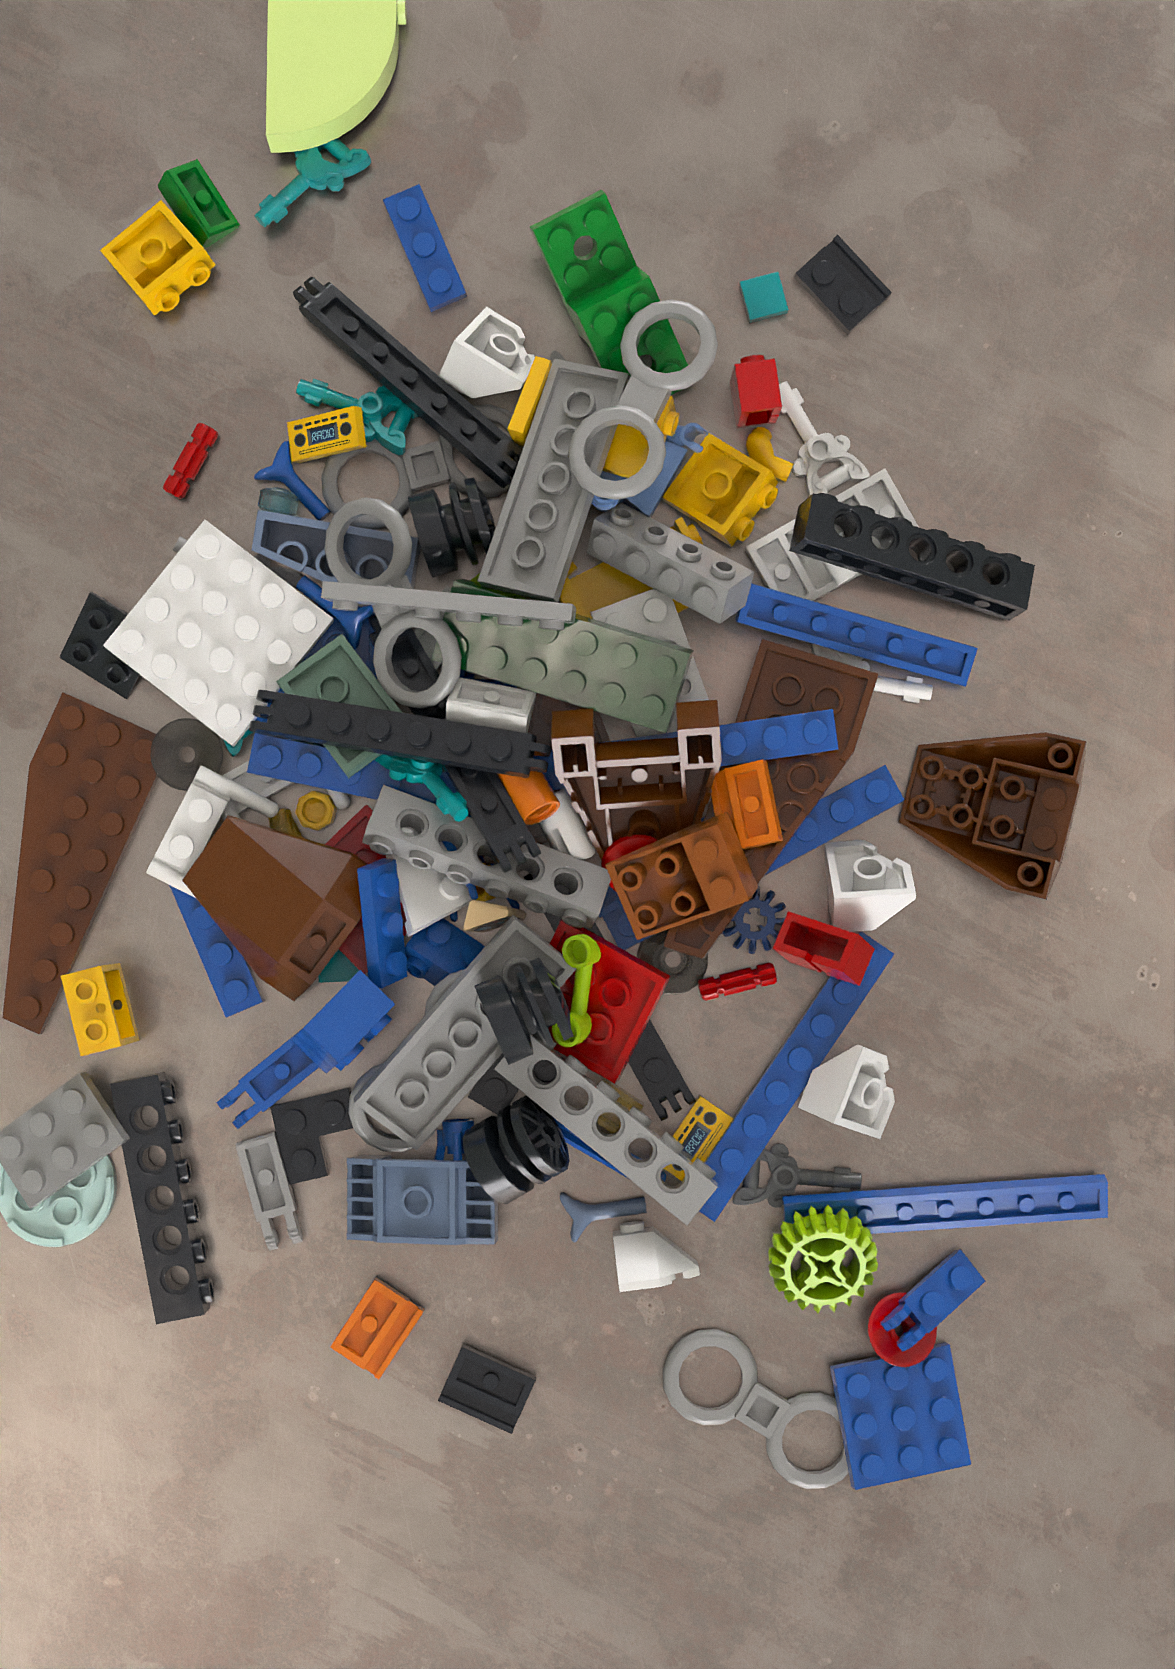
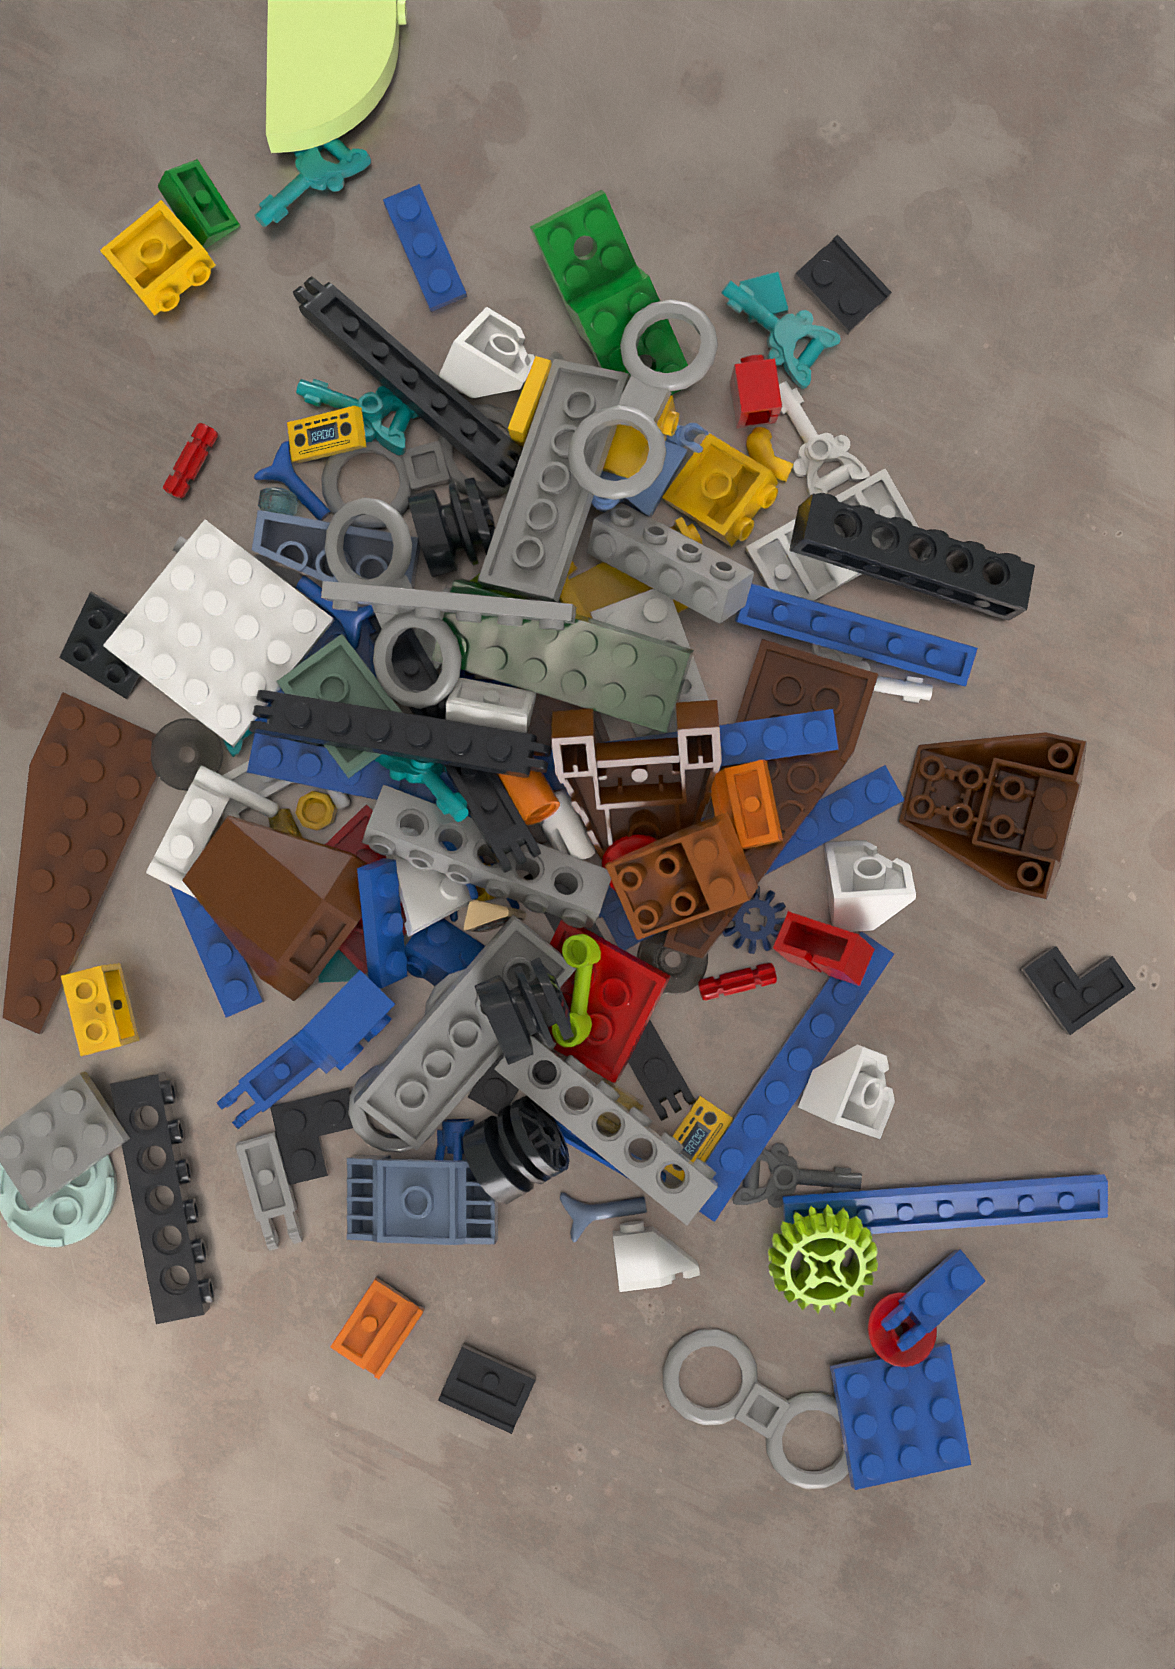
none -> teal piece [721,280,841,389]
none -> black plate [1021,946,1136,1035]

